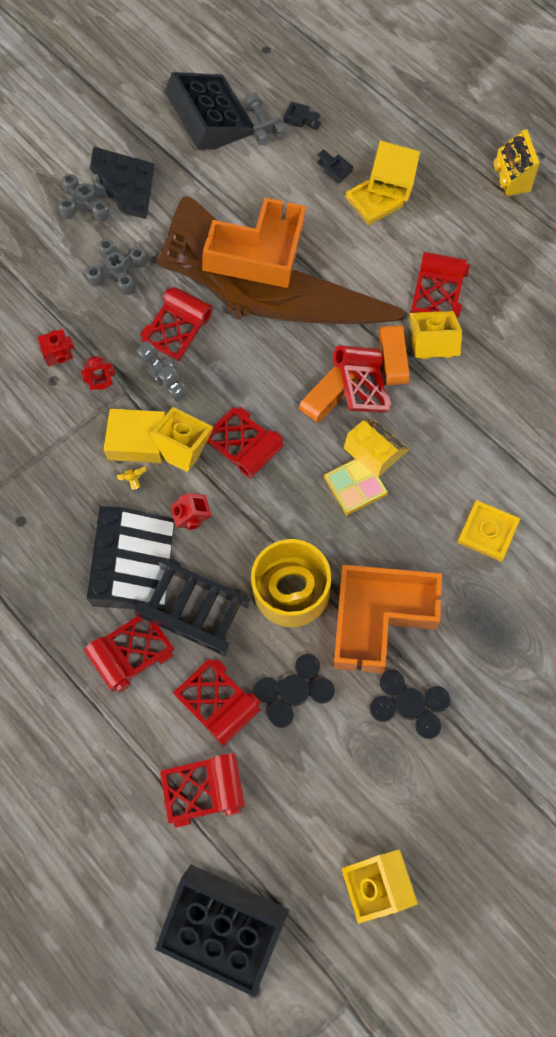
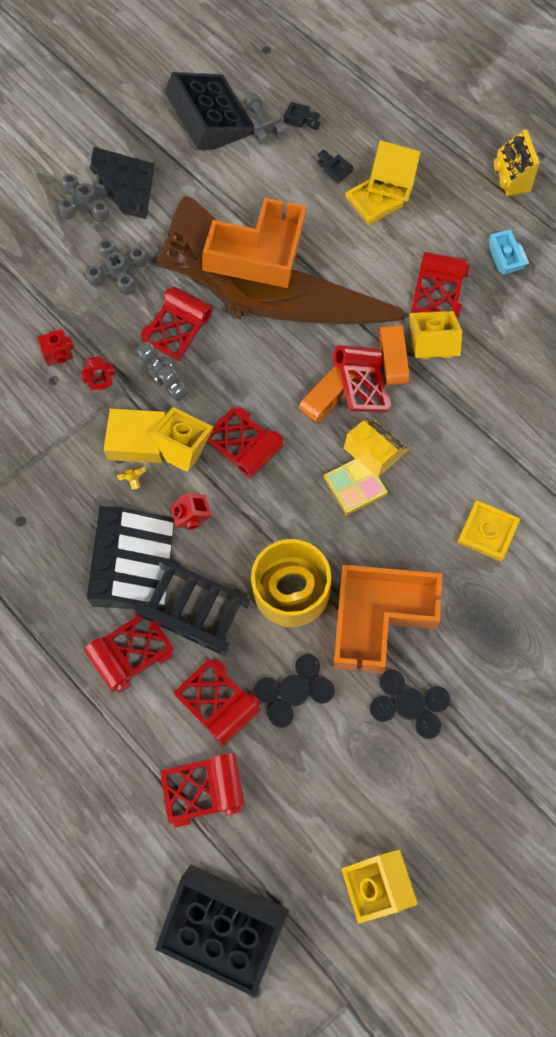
none -> medium azure slope [489,229,529,275]

